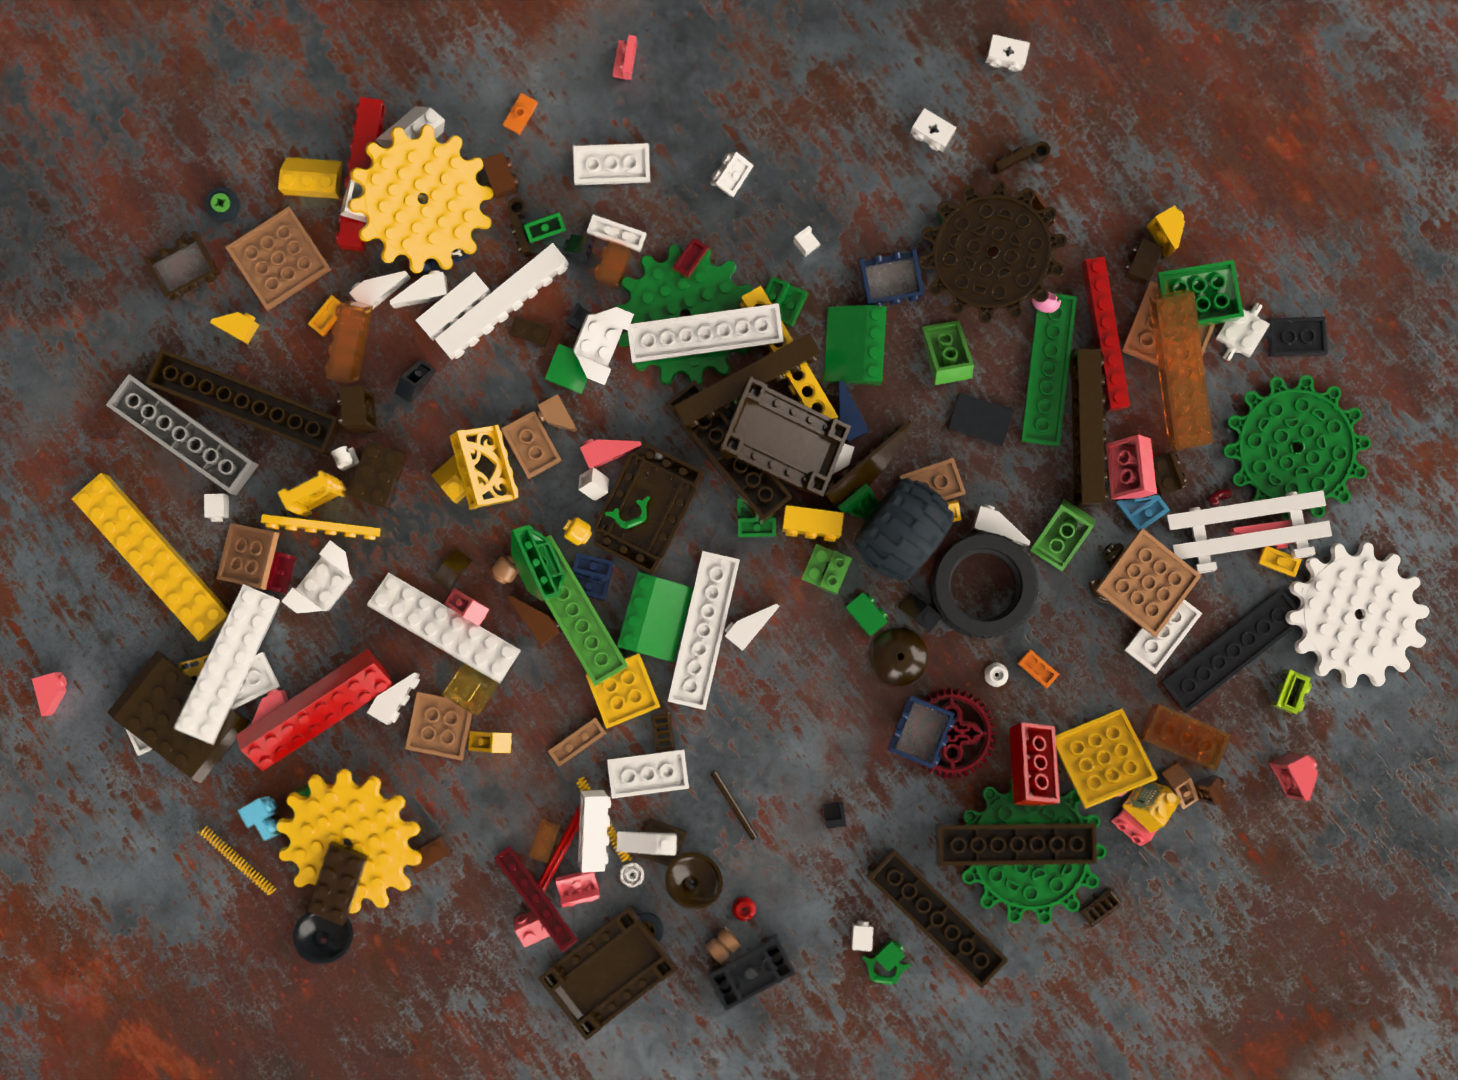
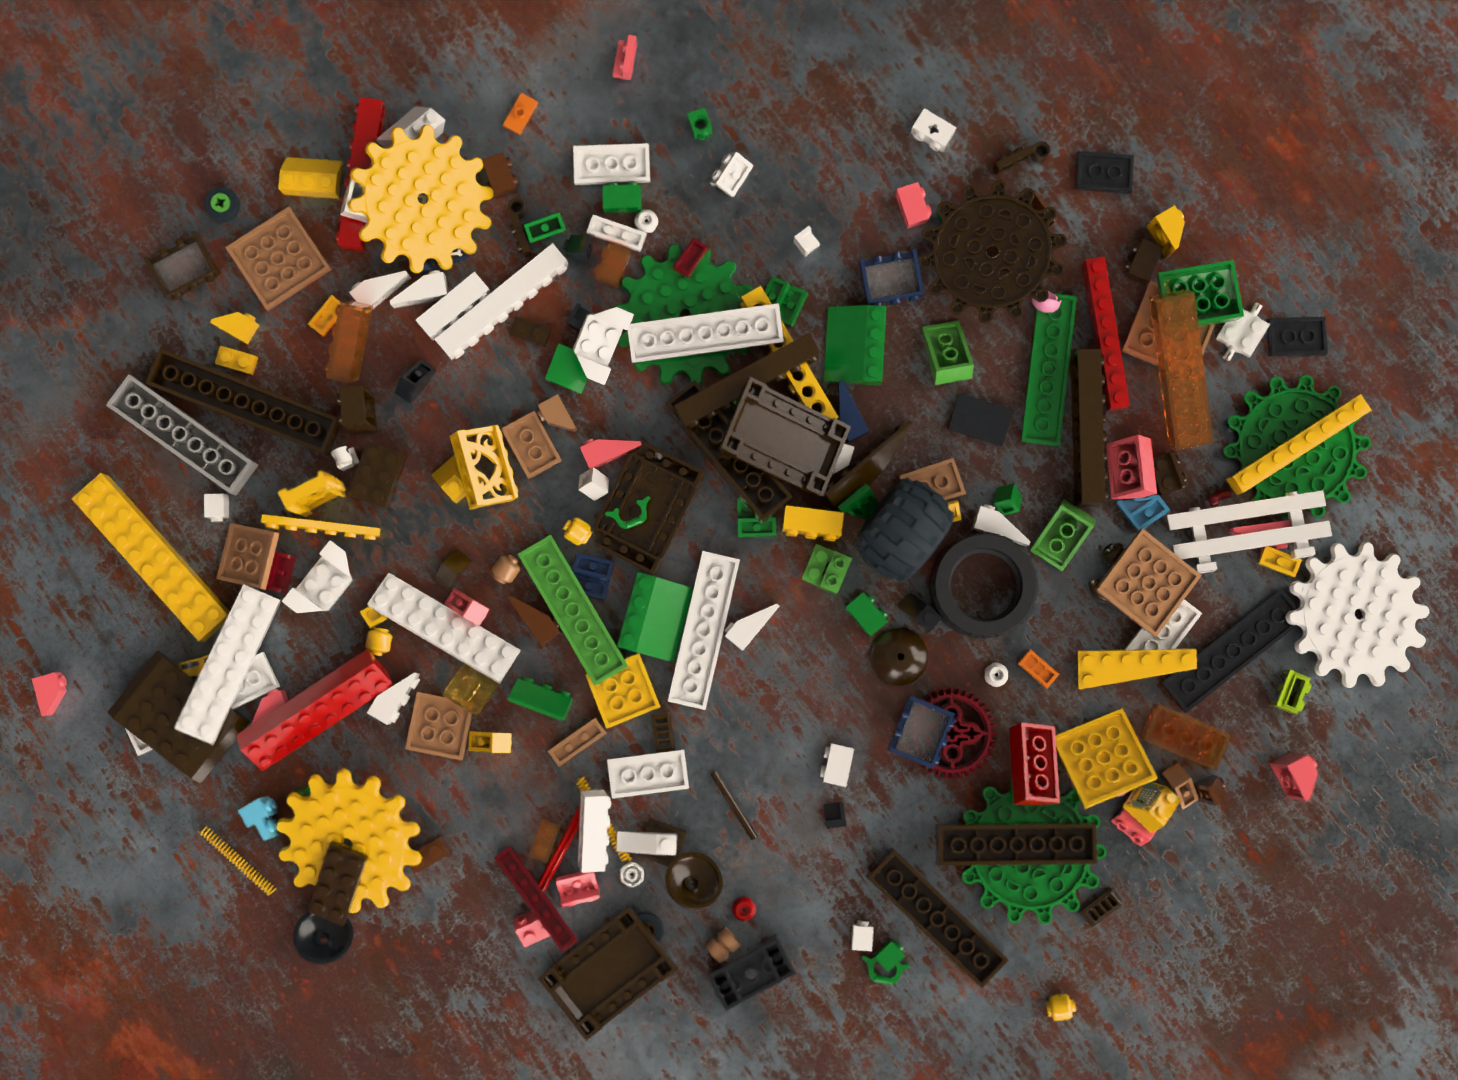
green wedge [511,525,565,601] -> none
white brick [986,35,1030,71] -> none
none -> yellow plate [214,346,258,375]
none -> yellow plate [360,607,387,629]
none -> yellow head [365,627,392,656]
none -> green slope [507,676,574,721]
none -> green brick [603,182,642,213]
none -> white plate [634,210,658,233]
none -> green brick [687,108,712,140]
none -> white brick [820,743,854,787]
none -> coral brick [895,182,932,229]
none -> green panel [994,483,1022,516]
none -> yellow head [1046,994,1076,1021]
none -> black tile [1075,151,1134,194]
none -> yellow wing [1077,648,1197,689]
none -> yellow brick [1226,394,1371,495]

